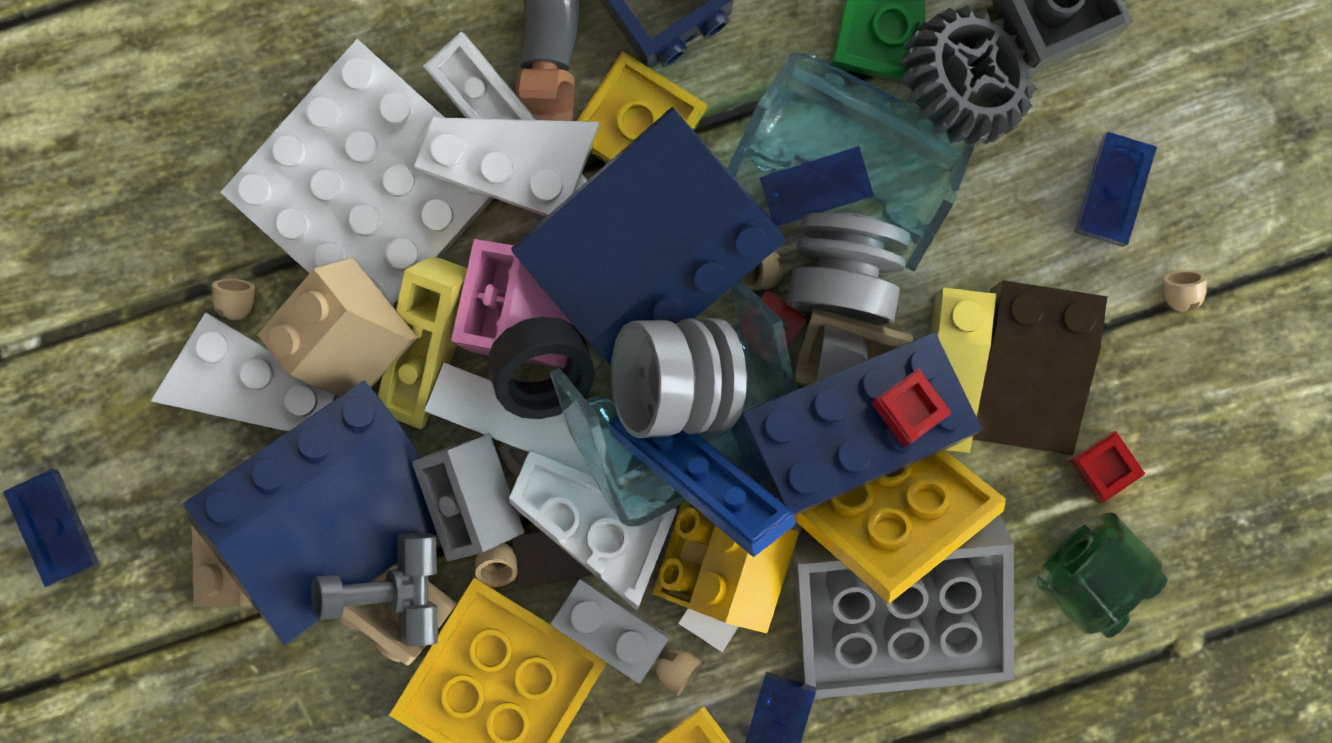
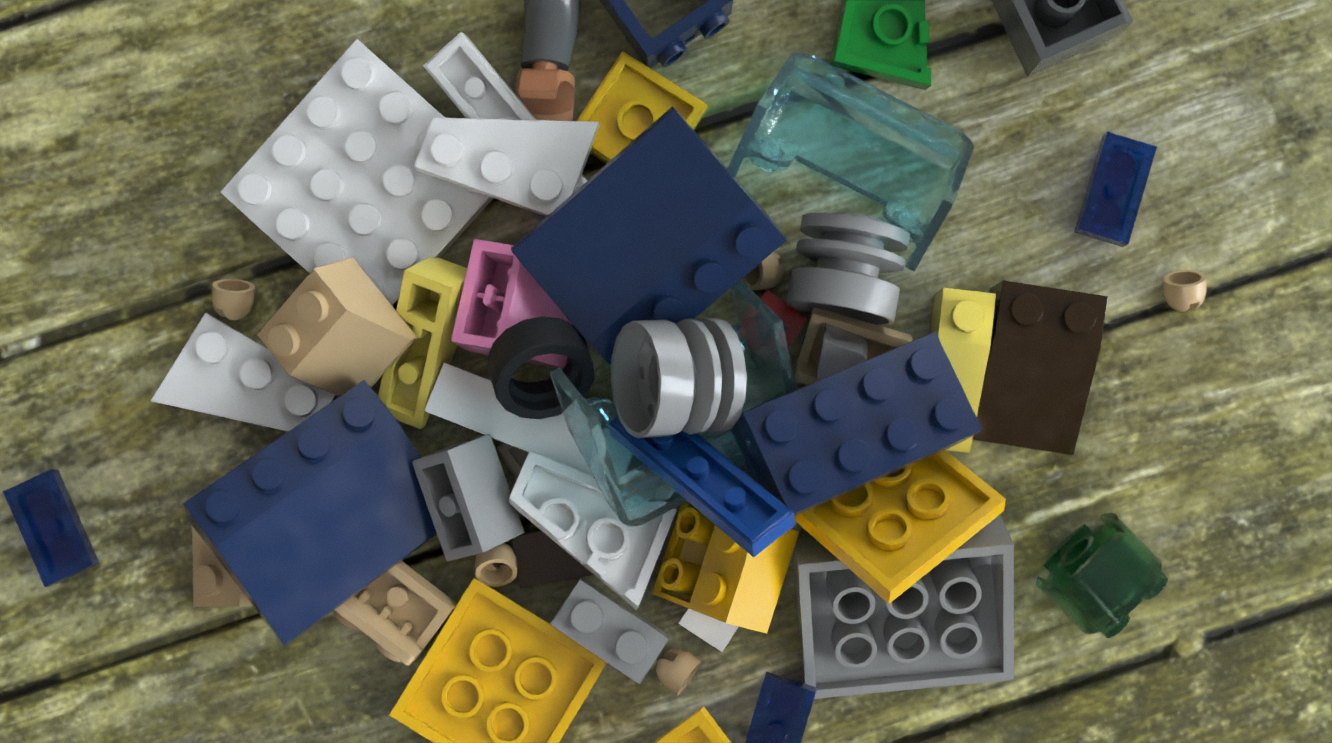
dark grey bar [311,533,438,646] -> none
clear blue plate [759,146,874,226] -> none
red tile [871,368,952,447] -> none
dark grey gear [899,5,1037,147] -> none
red tile [1069,431,1145,503] -> none

